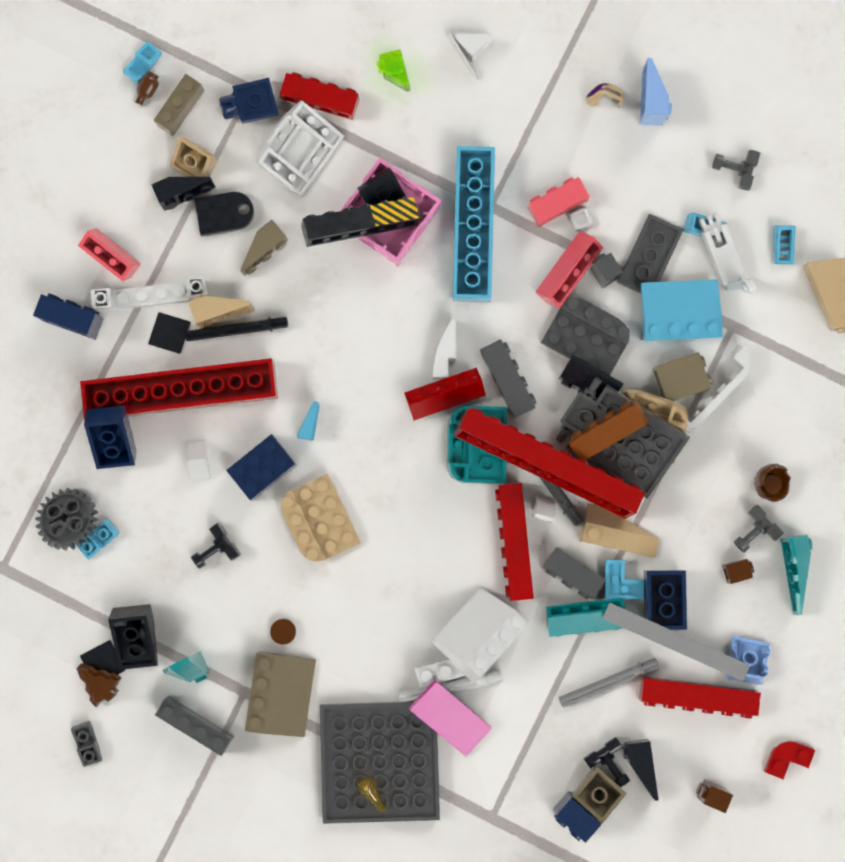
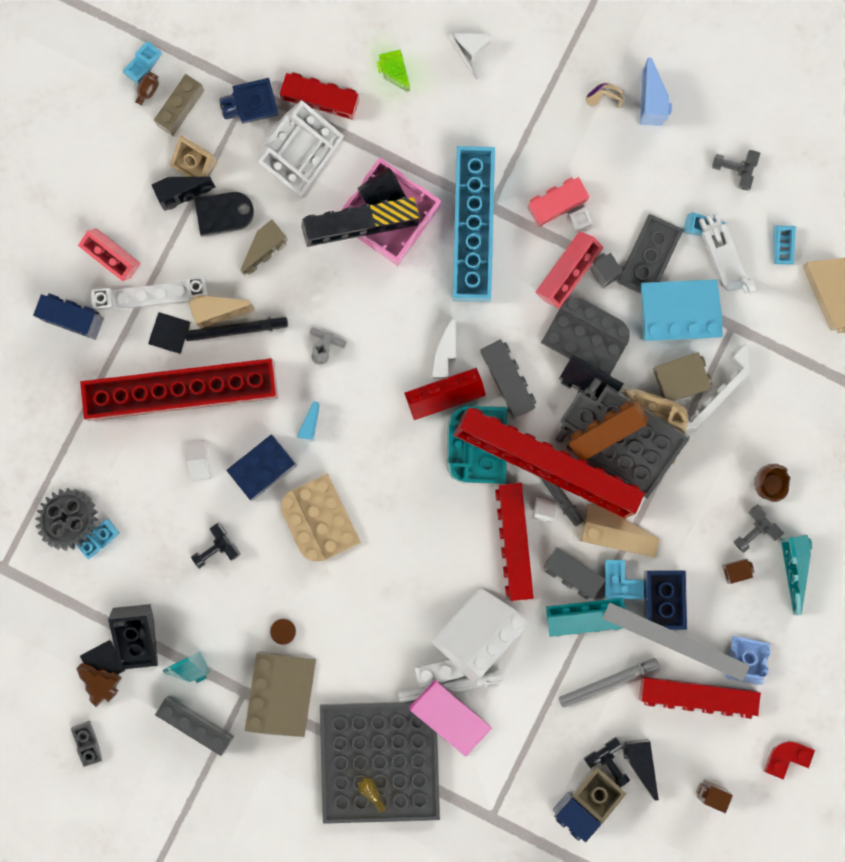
dark blue brick [84,406,137,469] -> none
none -> light grey piece [309,327,347,365]

